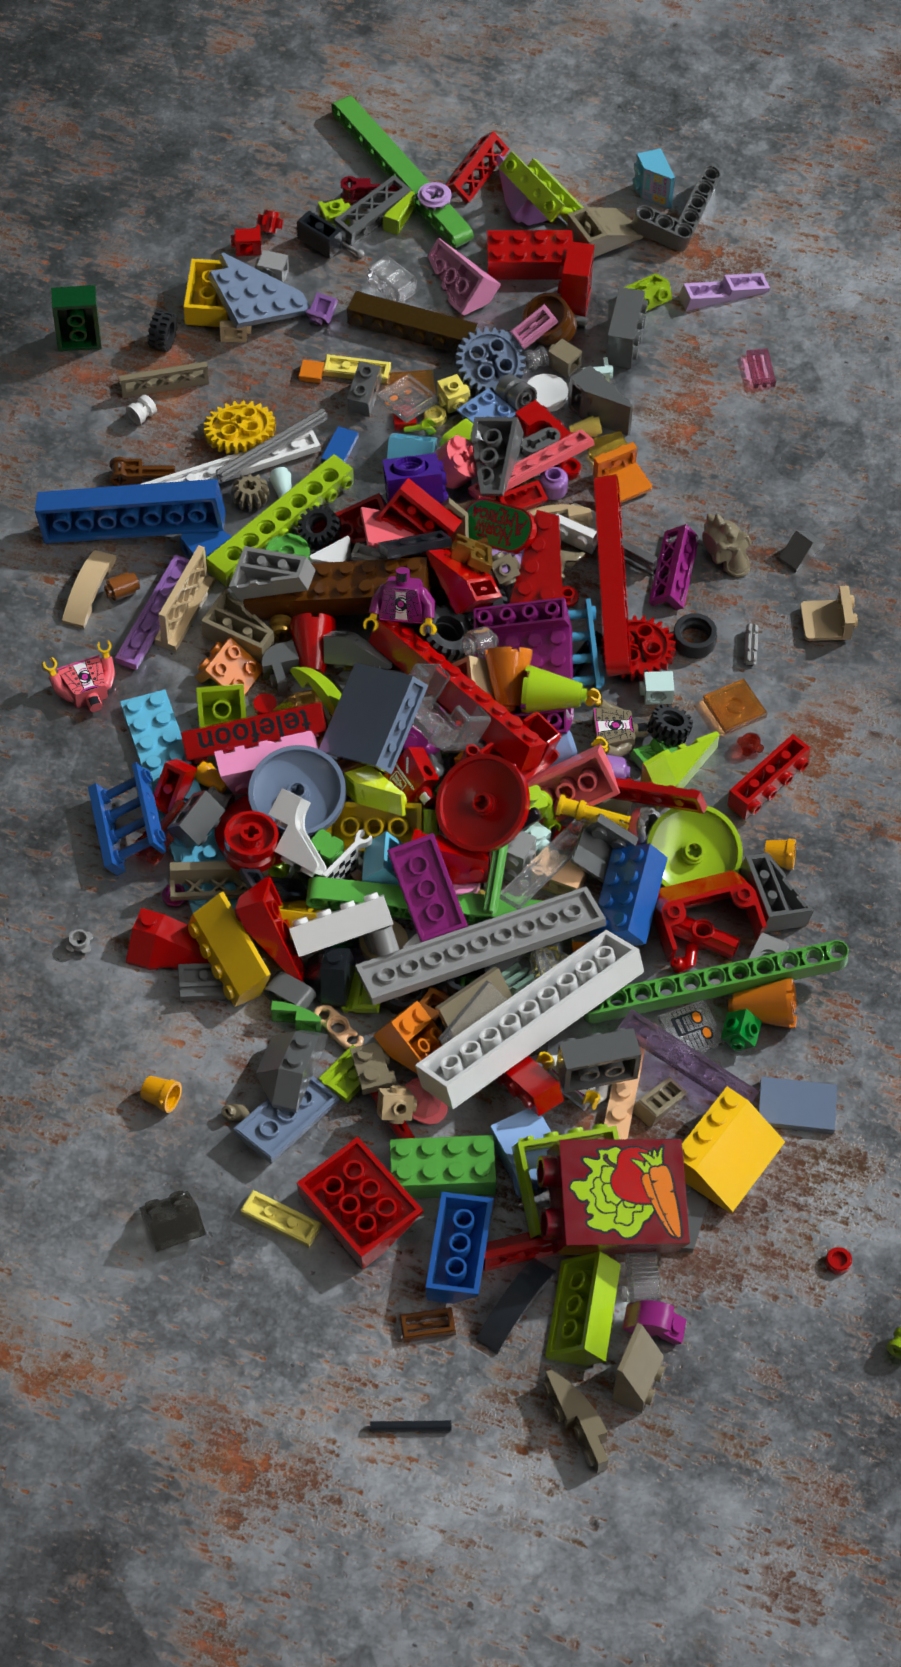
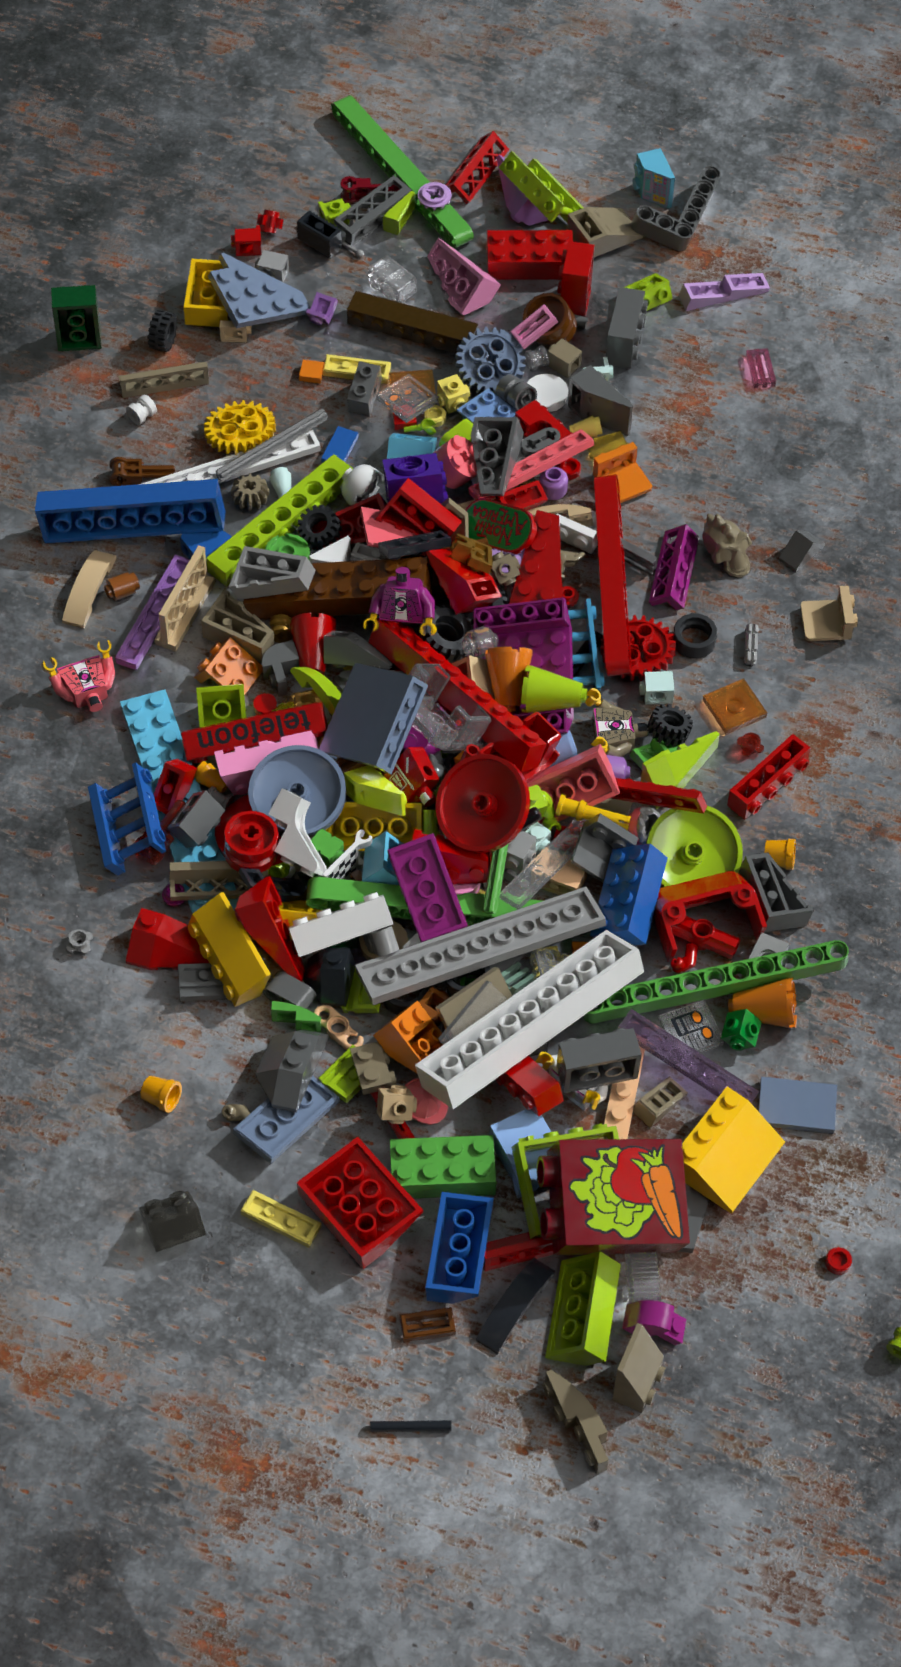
none -> white cylinder [342,464,384,505]

